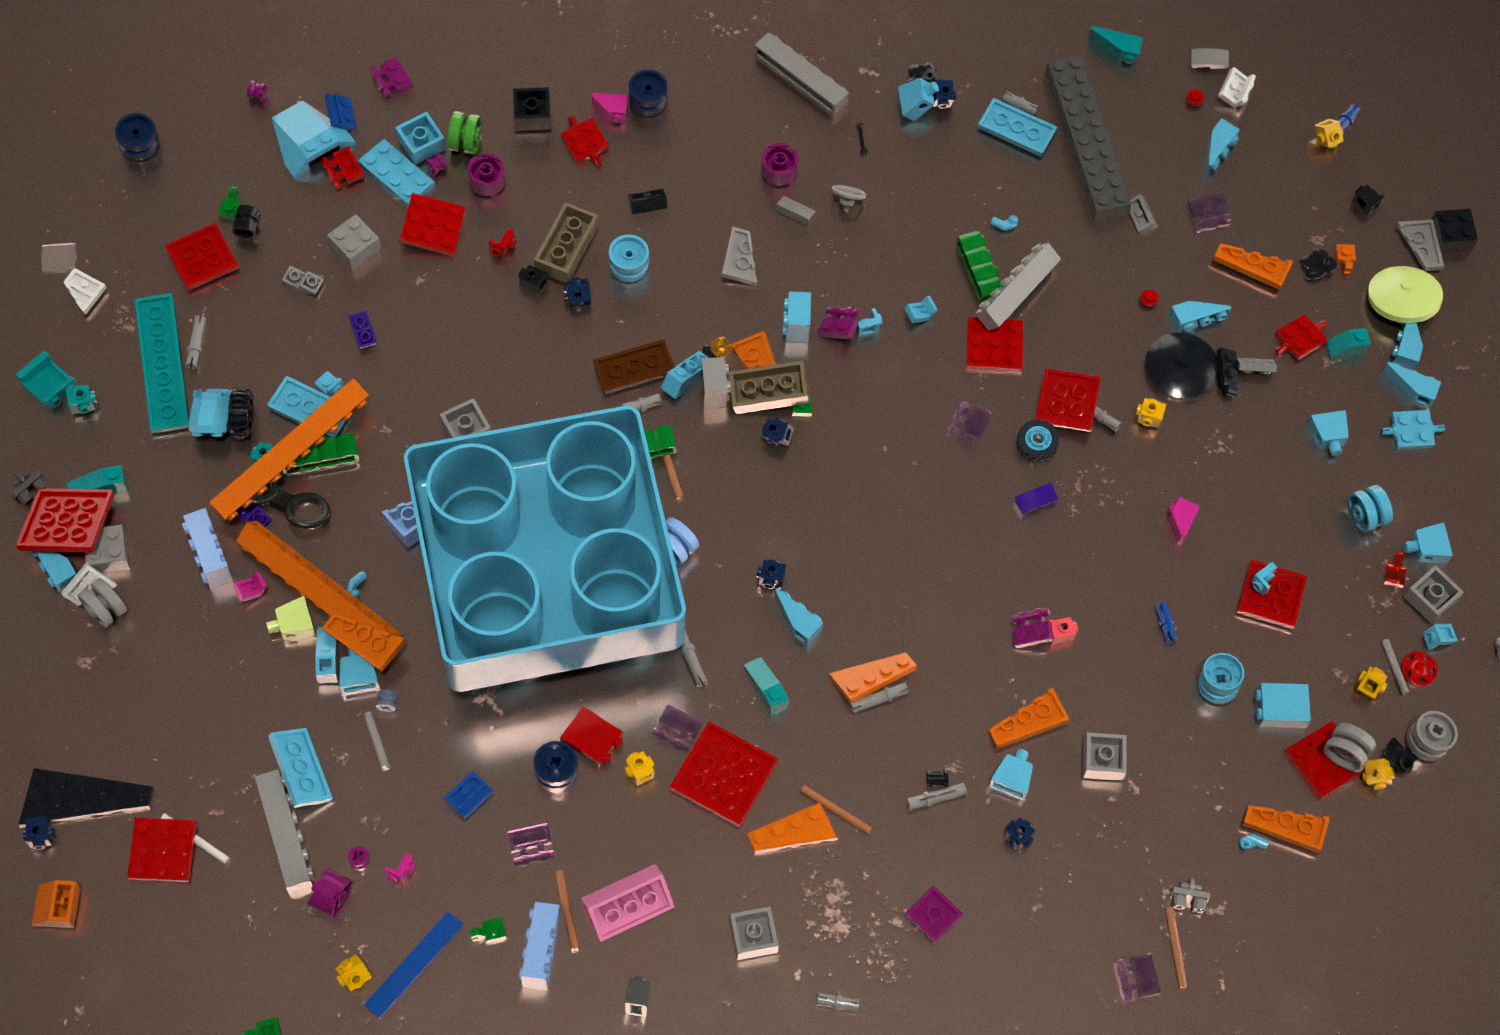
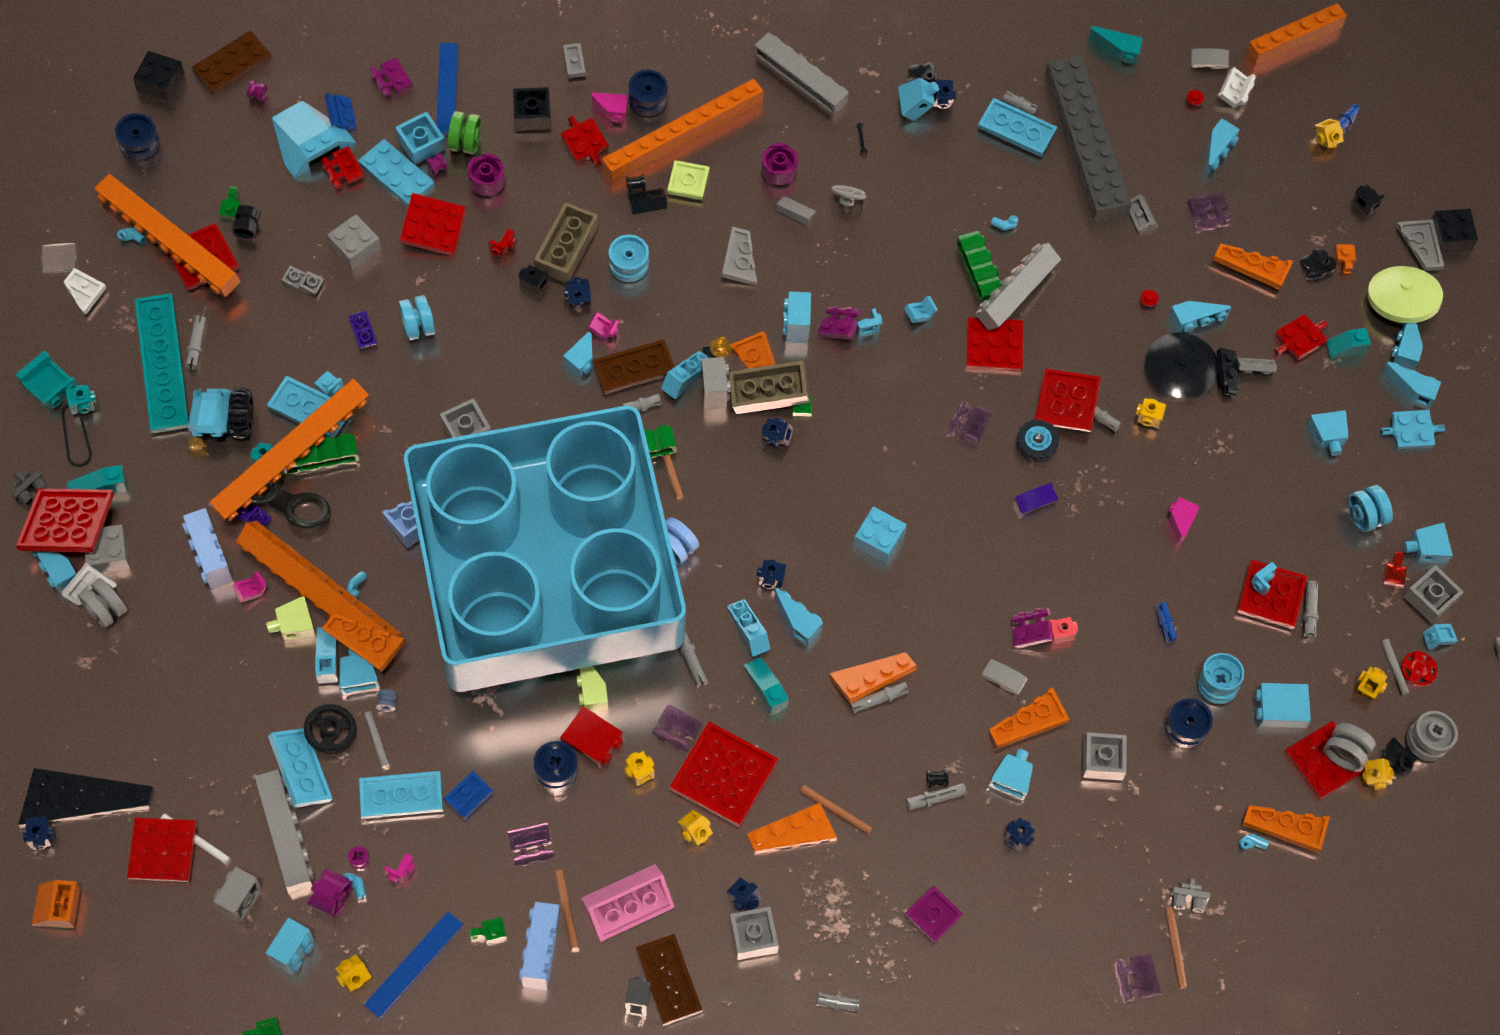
none -> black piece [61,404,92,466]
none -> orange brick [94,173,241,297]
none -> medium azure arm [117,228,146,244]
none -> black brick [133,51,184,101]
none -> clear yellow plate [186,436,206,451]
none -> reddish brown plate [191,31,272,94]
none -> light grey brick [213,867,262,924]
none -> medium azure brick [266,917,314,976]
none -> black wheel [304,704,356,753]
none -> medium azure arm [342,873,366,899]
none -> medium azure plate [359,771,443,819]
none -> medium azure wheel [399,295,435,341]
none -> blue tile [436,43,458,137]
none -> light grey plate [563,43,586,79]
none -> medium azure slope [563,332,593,378]
none -> yellowish green slope [577,666,608,711]
none -> dark pink bracket [587,312,619,340]
none -> orange brick [602,78,764,183]
none -> black bush [626,174,646,193]
none -> reddish brown plate [636,933,703,1026]
none -> yellowish green plate [667,160,710,200]
none -> yellow brick [678,810,713,846]
none -> dark blue brick [726,877,763,911]
none -> medium azure slope [727,599,771,657]
none -> medium azure brick [853,506,907,564]
none -> light grey slope [981,659,1028,695]
none -> dark blue wheel [1165,698,1213,749]
none -> orange brick [1245,3,1347,66]
none -> light grey pin [1303,580,1319,638]

